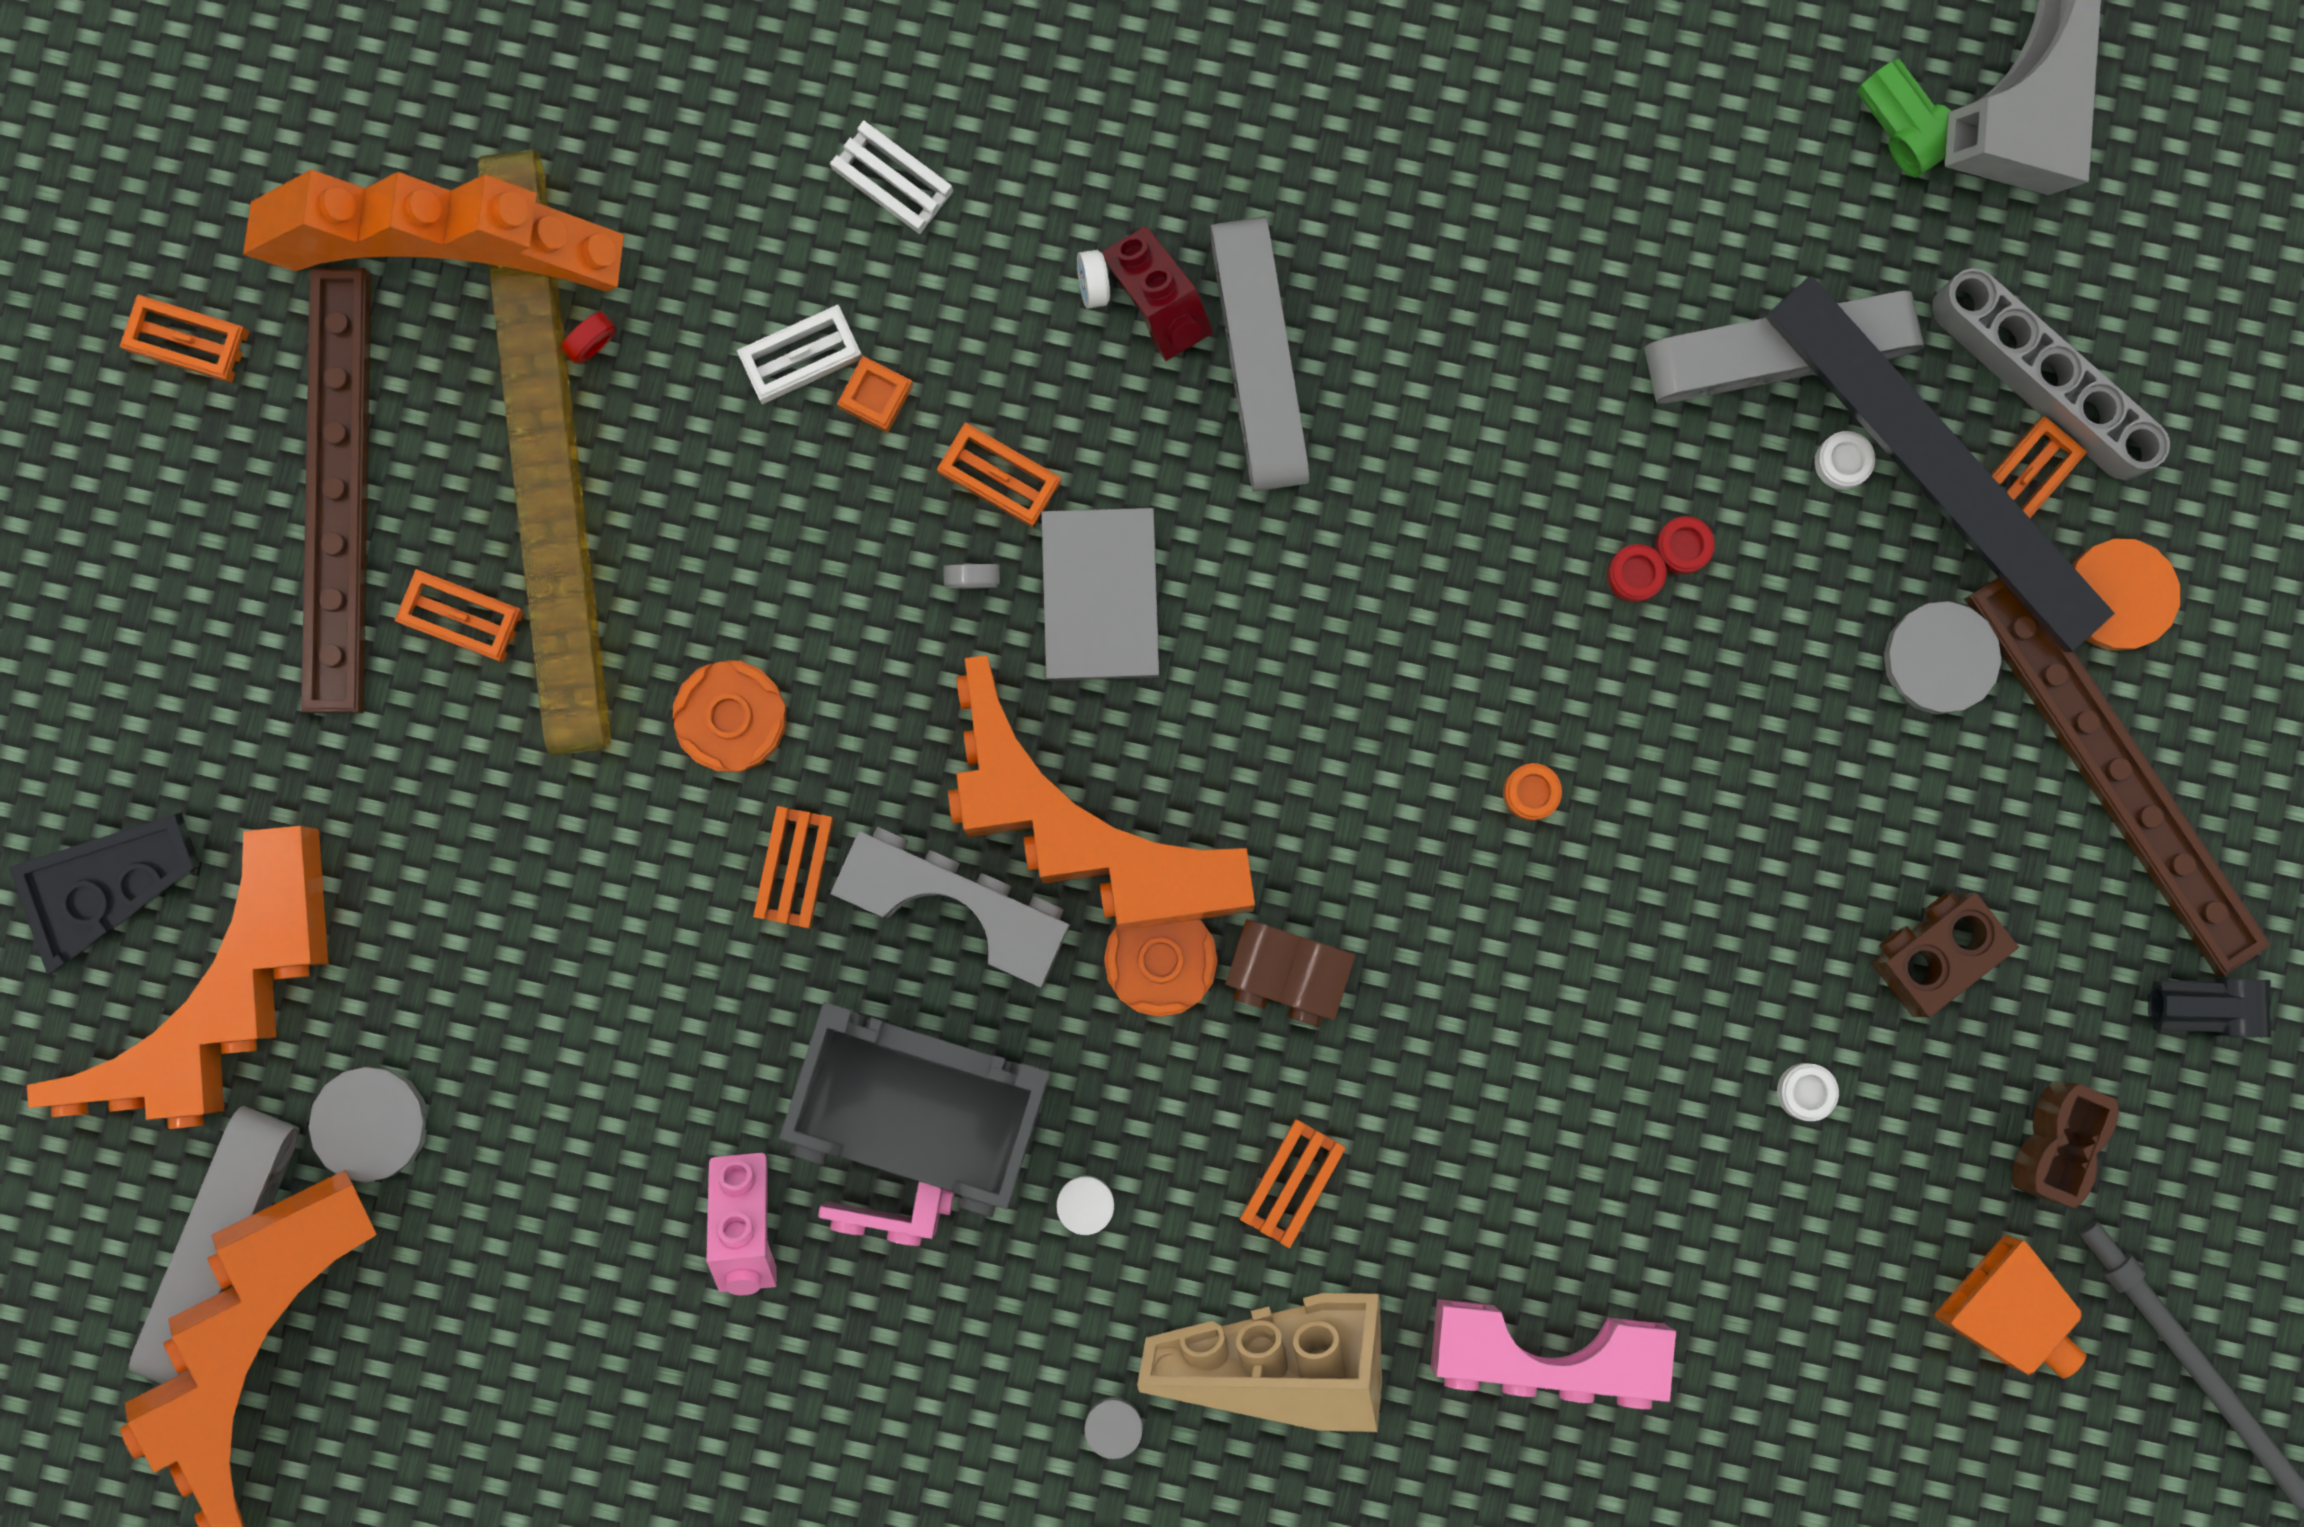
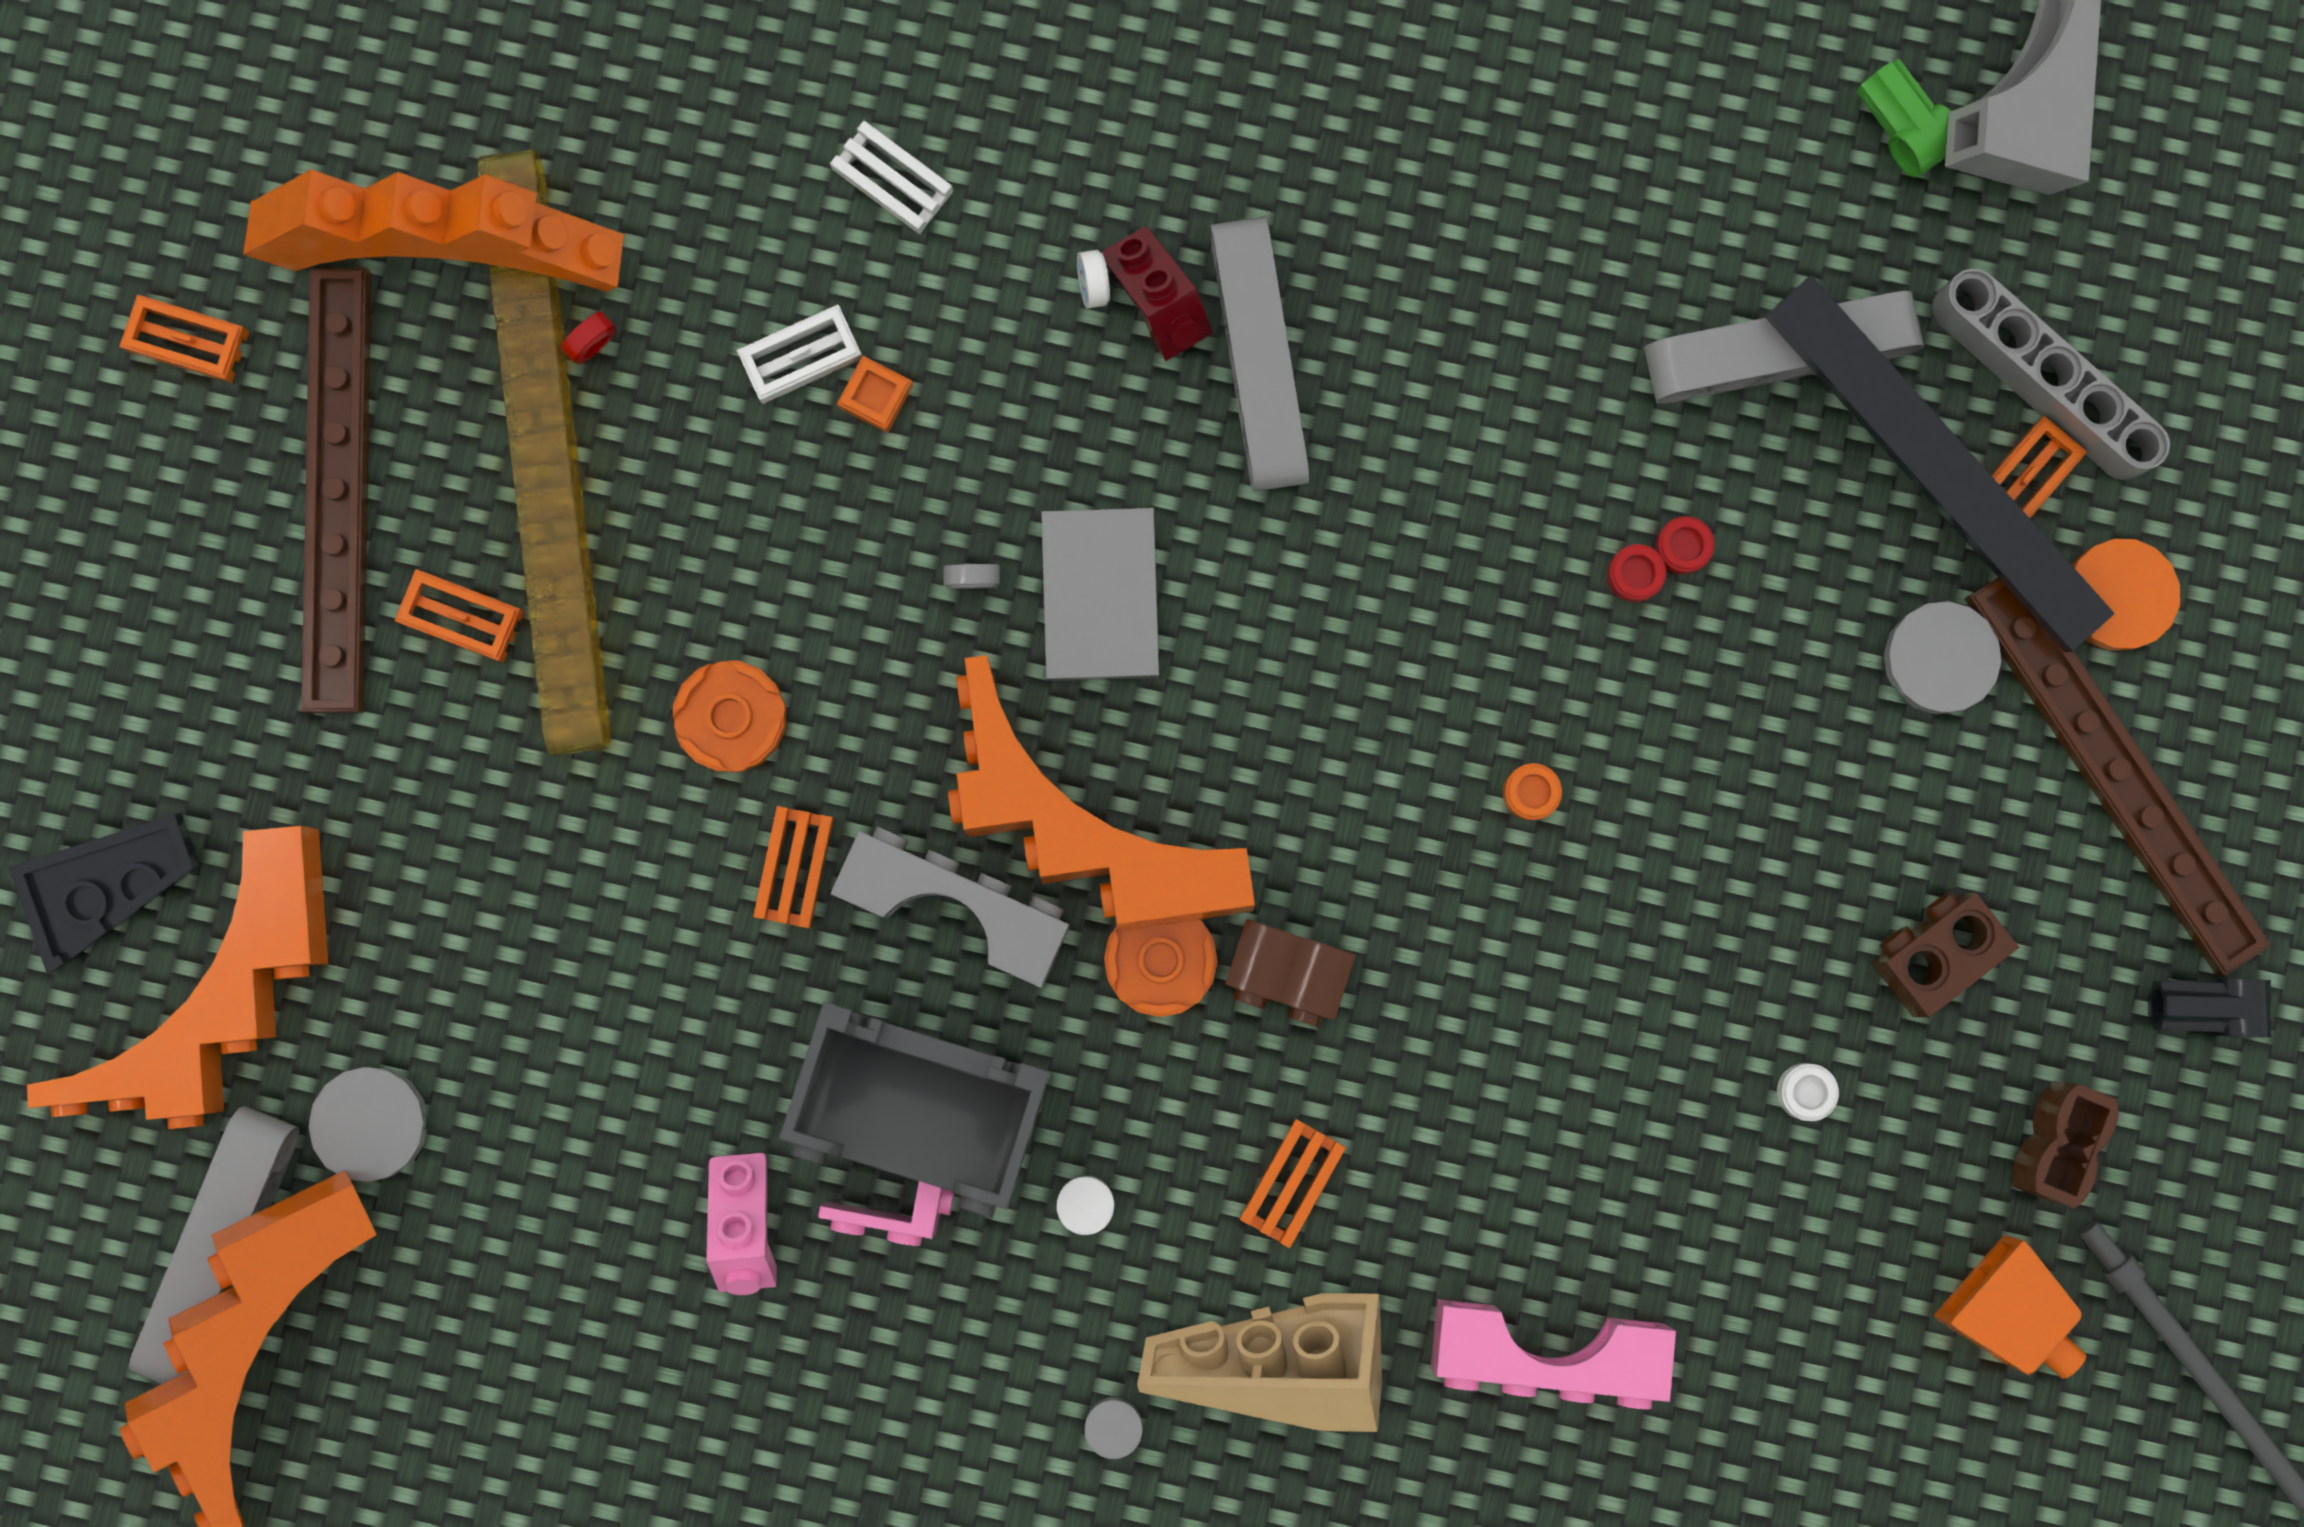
orange tile [936,422,1062,529] -> none
white tile [1815,431,1875,490] -> none

